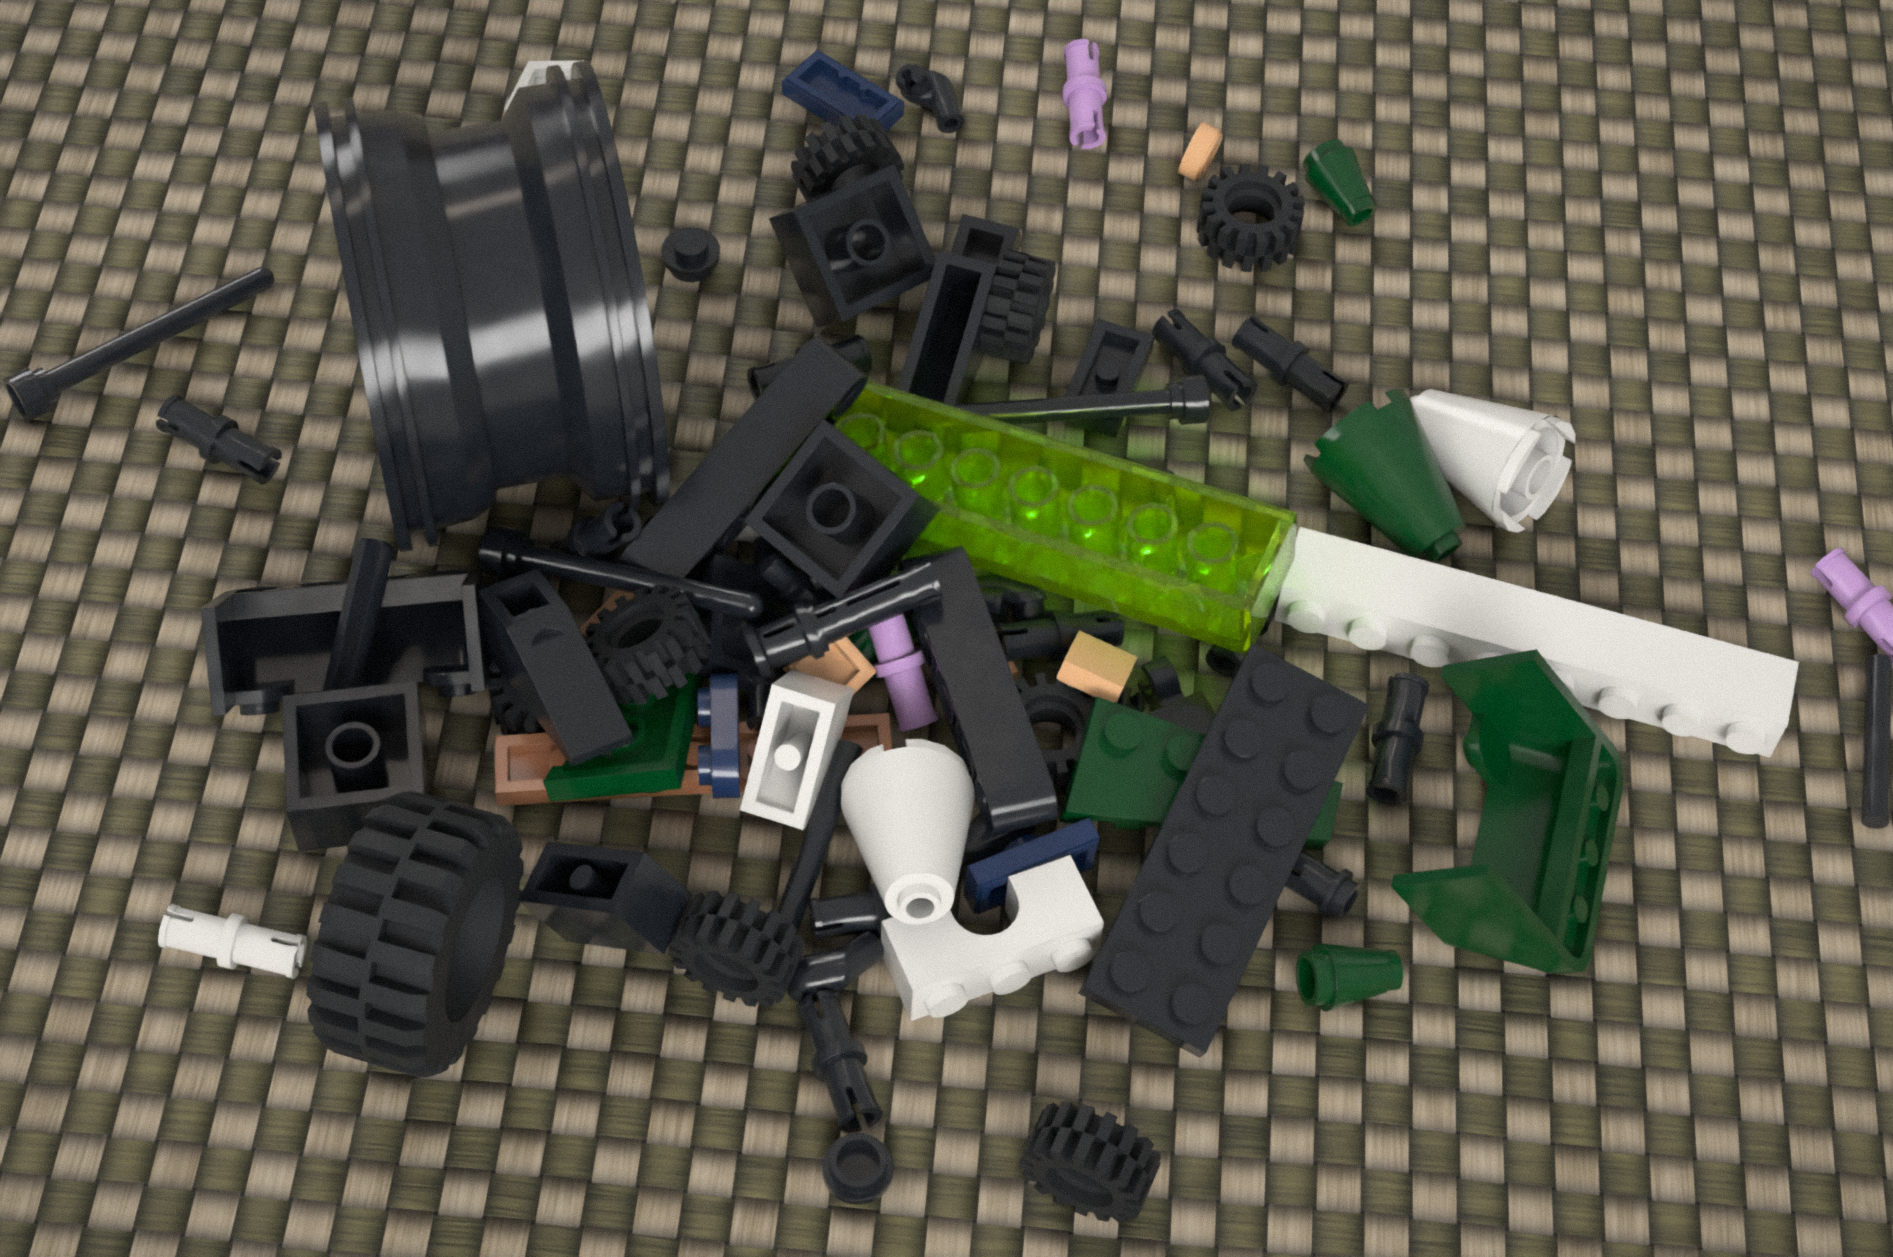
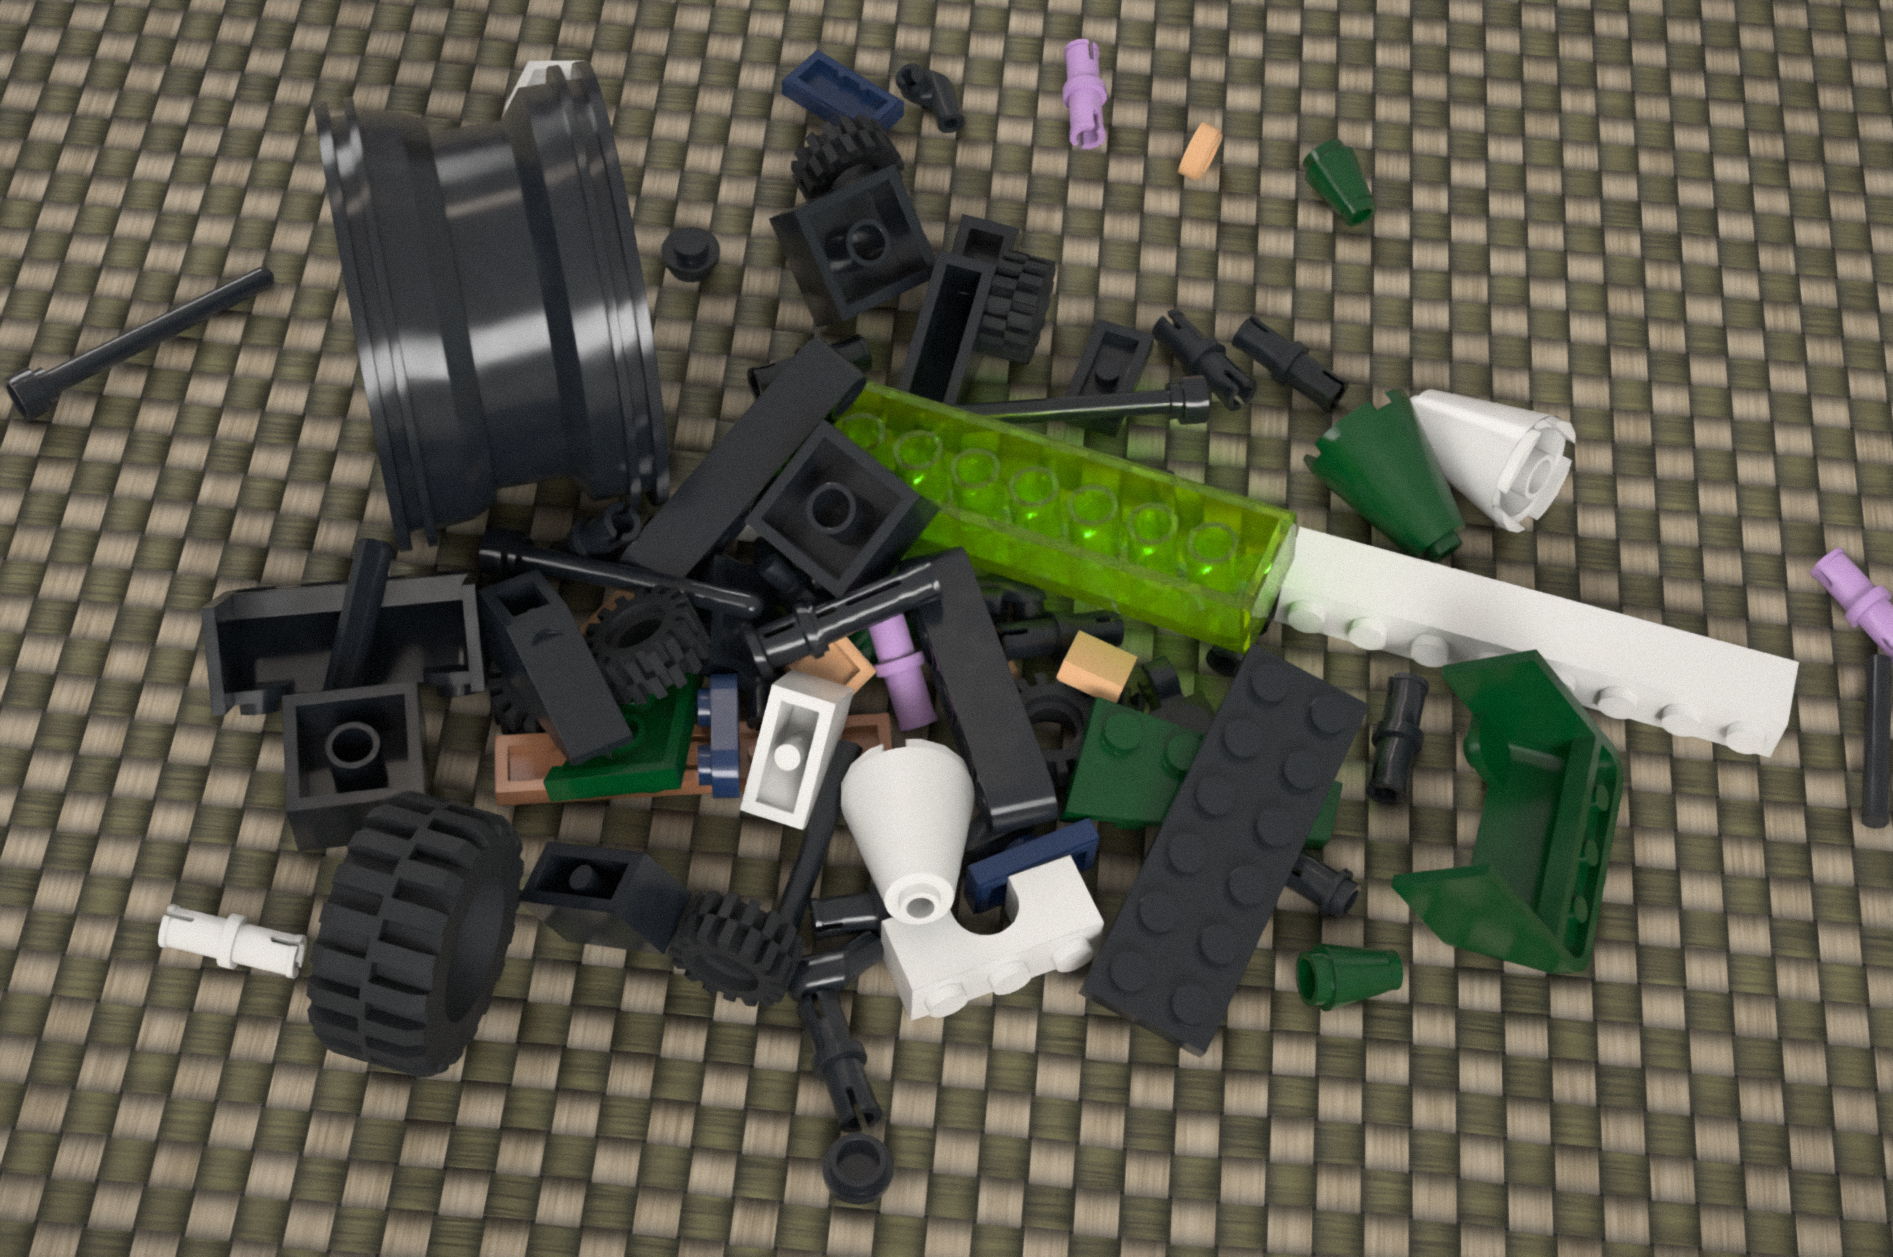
black pin [156,394,282,485] -> none
black tyre [1019,1102,1161,1223] -> none
black tyre [1197,164,1305,272] -> none

